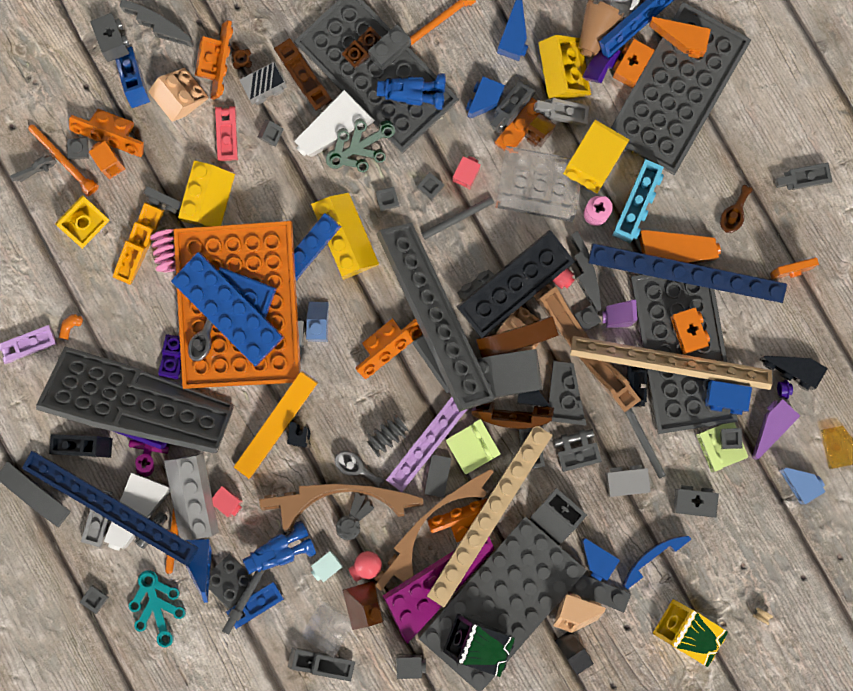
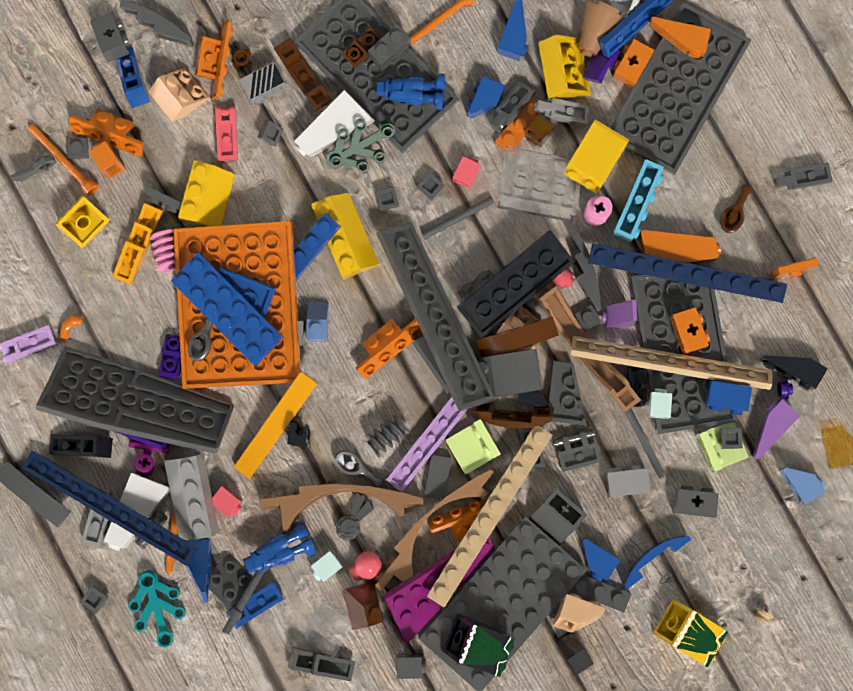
none -> light aqua brick [647,389,672,419]

